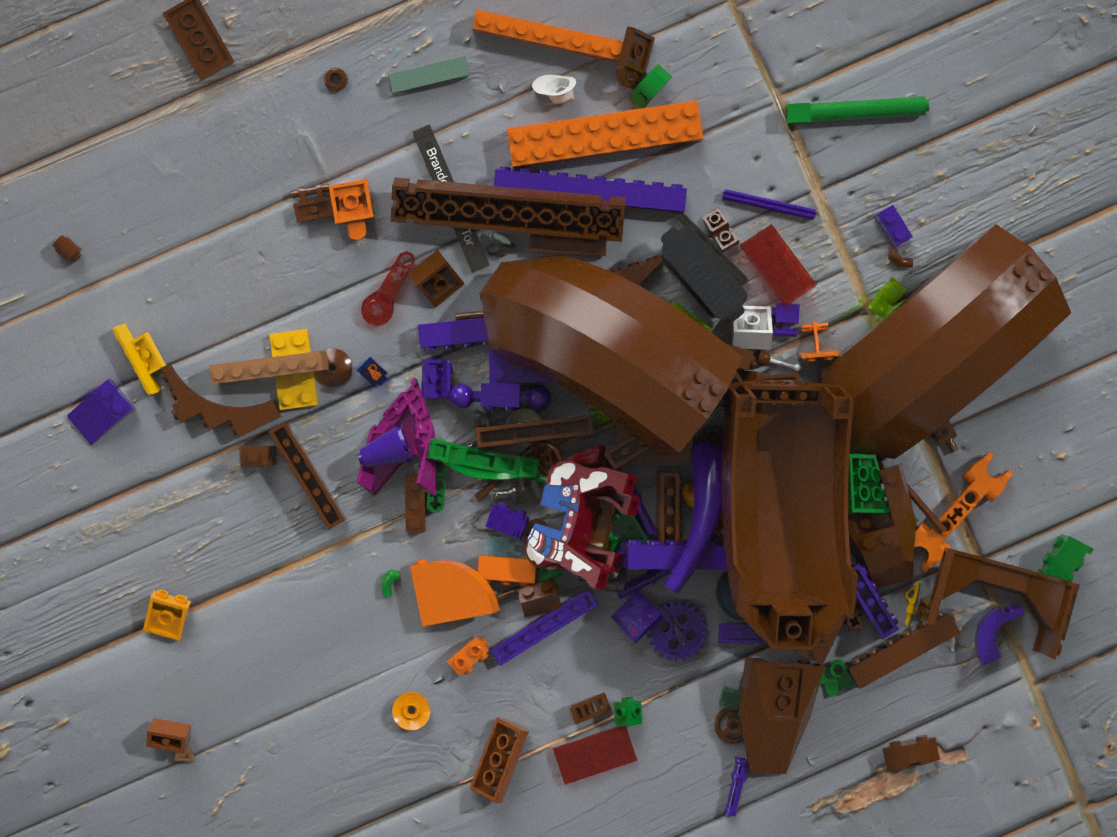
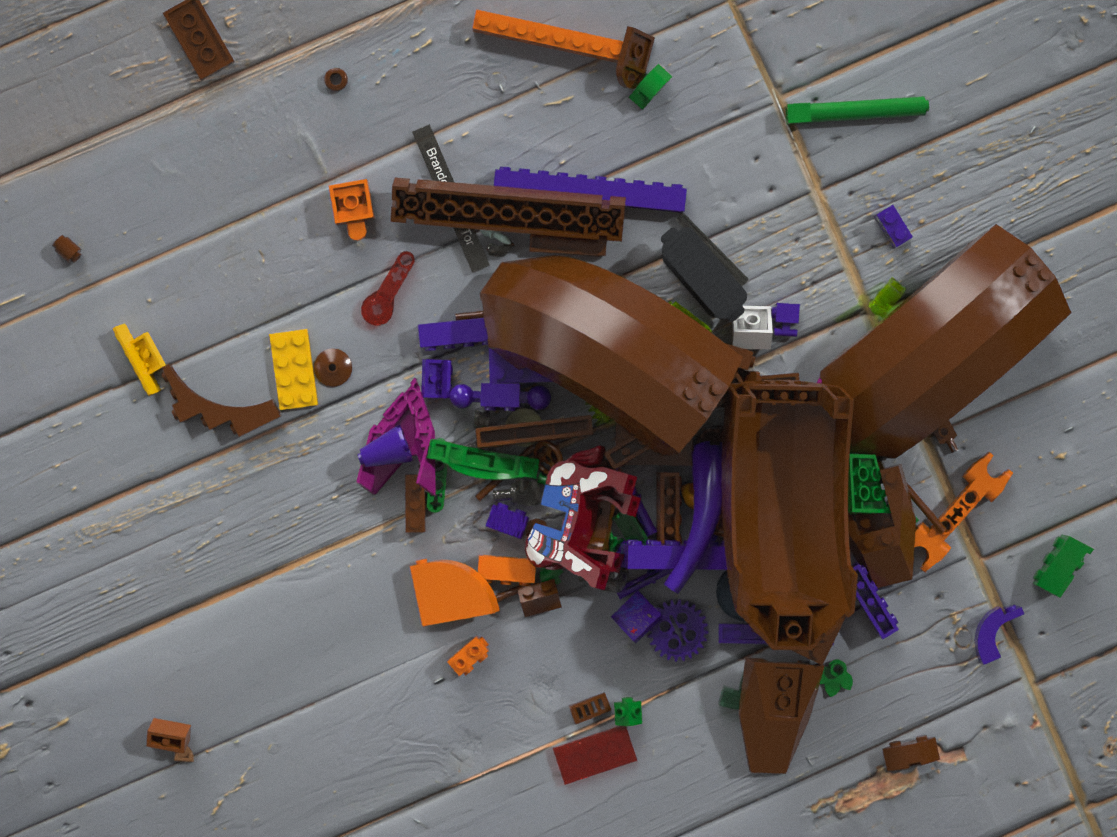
dark purple slope [67,379,136,445] -> none
light orange plate [143,590,191,641] -> none
medium nougat brick [209,350,329,384] -> none
reddish brown torso [239,446,276,466] -> none
reddish brown brick [268,421,347,530] -> none
reddish brown plate [291,183,334,223] -> none
slope [357,357,389,387] -> none
green arm [381,570,400,597] -> none
sand green slope [388,56,470,94] -> none
light orange dish [392,692,431,730] -> none
reddish brown slope [408,250,465,308] -> none
dark orange brick [469,717,529,804] -> none
clear light blue plate [488,536,522,557] -> none
dark purple plate [490,589,598,666] -> none
orange brick [507,100,703,169] -> none
white piece [532,75,576,104] -> none
reddish brown slope [609,255,663,285] -> none
reddish brown slope [702,208,739,253] -> none
reddish brown piece [714,706,744,744] -> none
dark purple axle [722,189,816,220] -> none
dark purple pin [724,757,748,816] -> none
clear red plate [740,224,817,307] -> none
hinge [755,349,802,372] -> none
orange plate [797,322,840,362] -> none
reddish brown gear [842,609,865,633] -> none
reddish brown brick [847,611,960,689] -> none
reddish brown arm [888,248,913,268] -> none
yellow hand [905,581,921,626] -> none
reddish brown panel [915,547,1080,660] -> none

